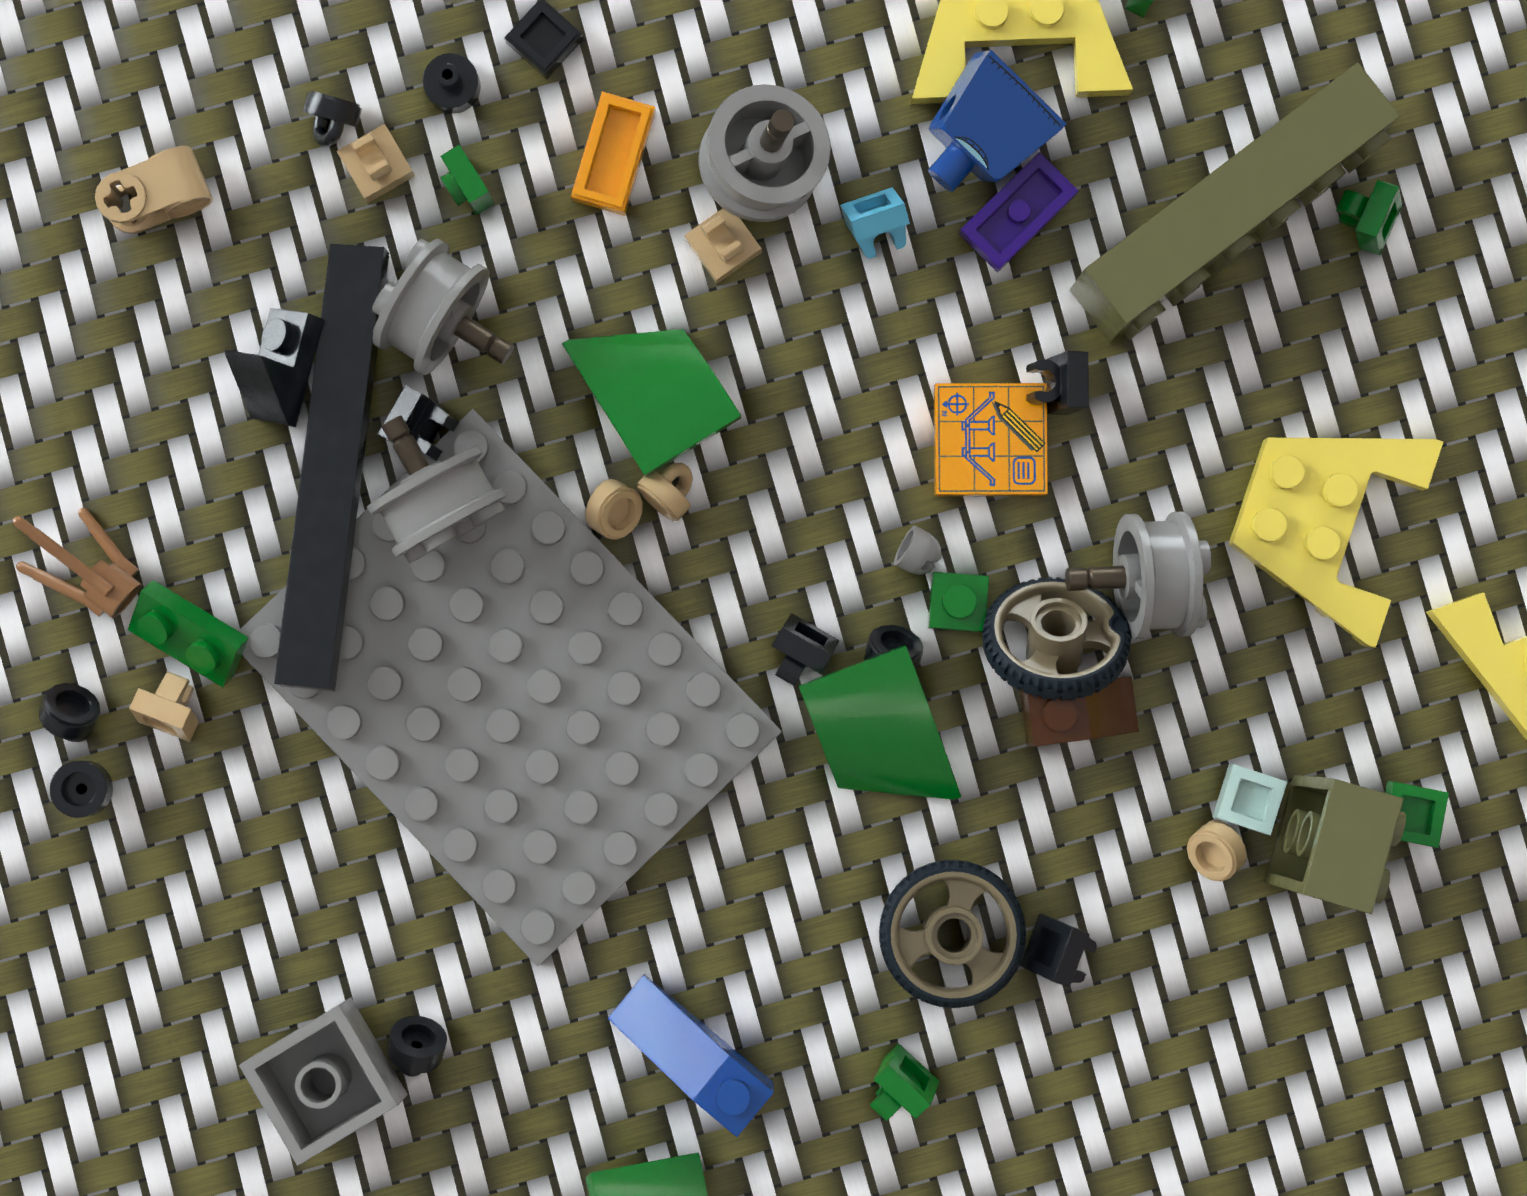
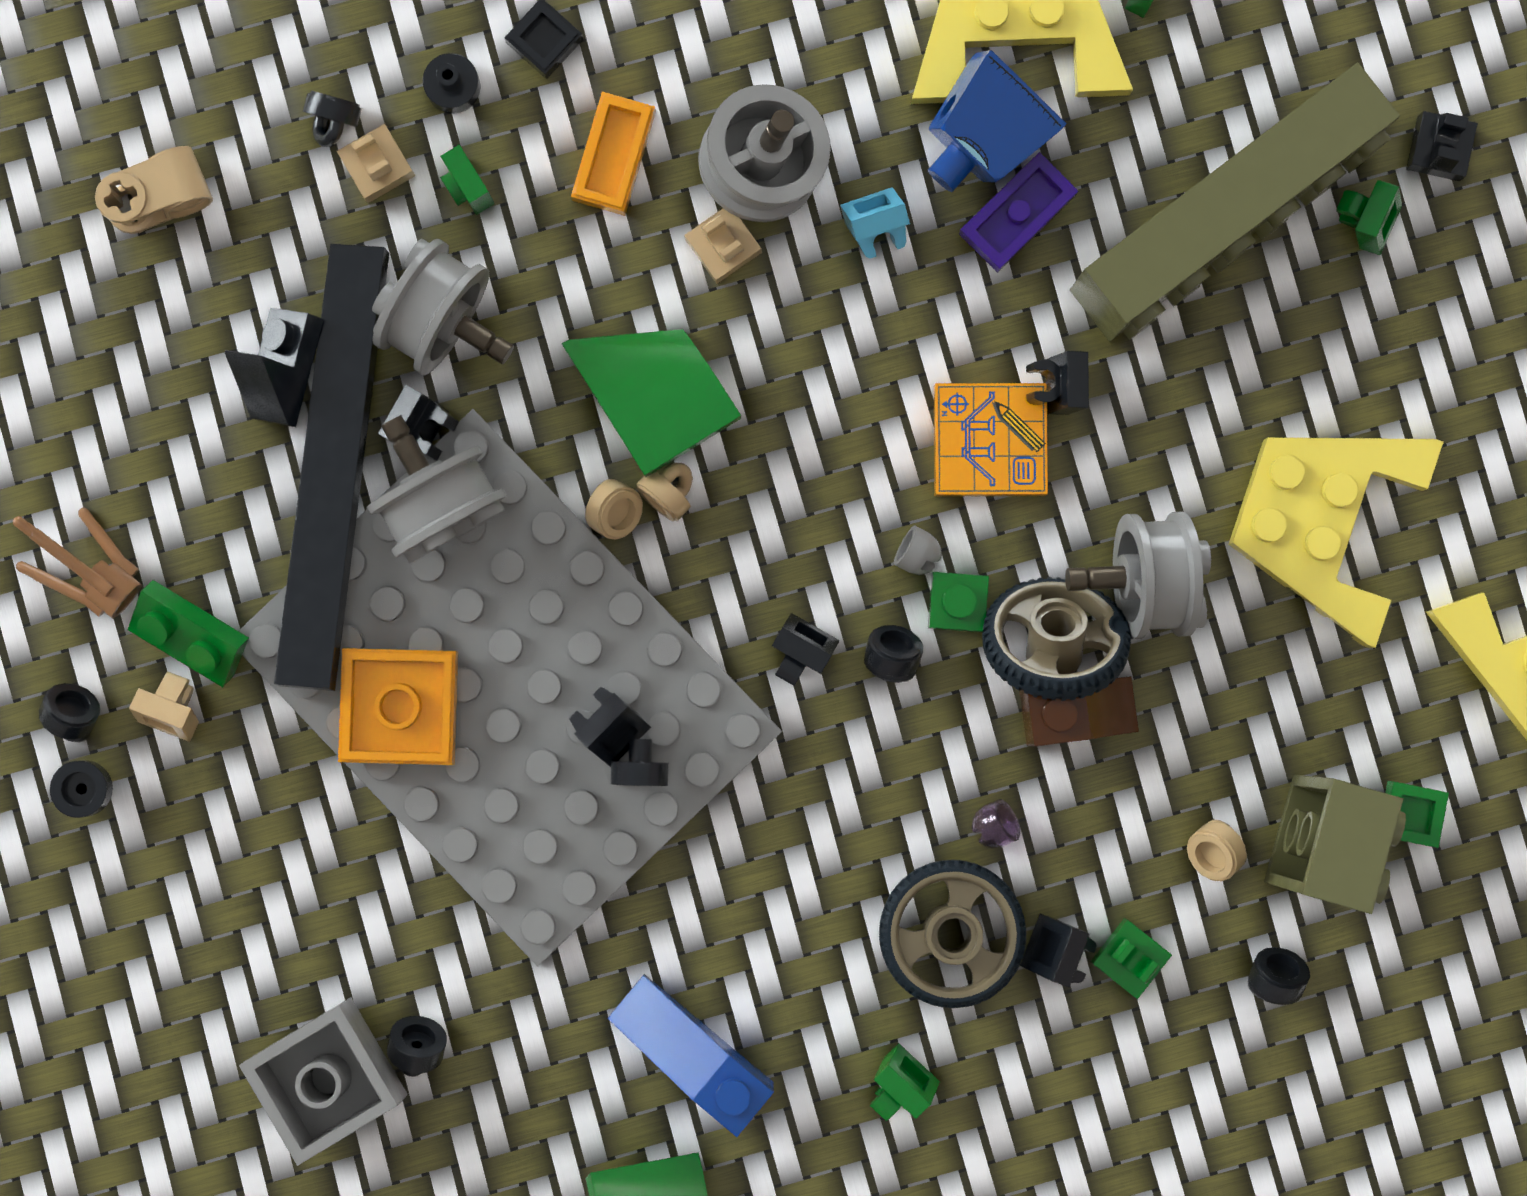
green slope [799,645,961,800] -> none
light aqua plate [1212,764,1287,836] -> none
none -> light orange tile [338,648,458,765]
none -> black tile [569,687,651,767]
none -> black tile [611,739,669,786]
none -> clear purple hinge [971,799,1020,849]
none -> green tile [1090,918,1172,1000]
none -> black tile [1248,947,1310,1005]
none -> black tile [1406,111,1478,182]

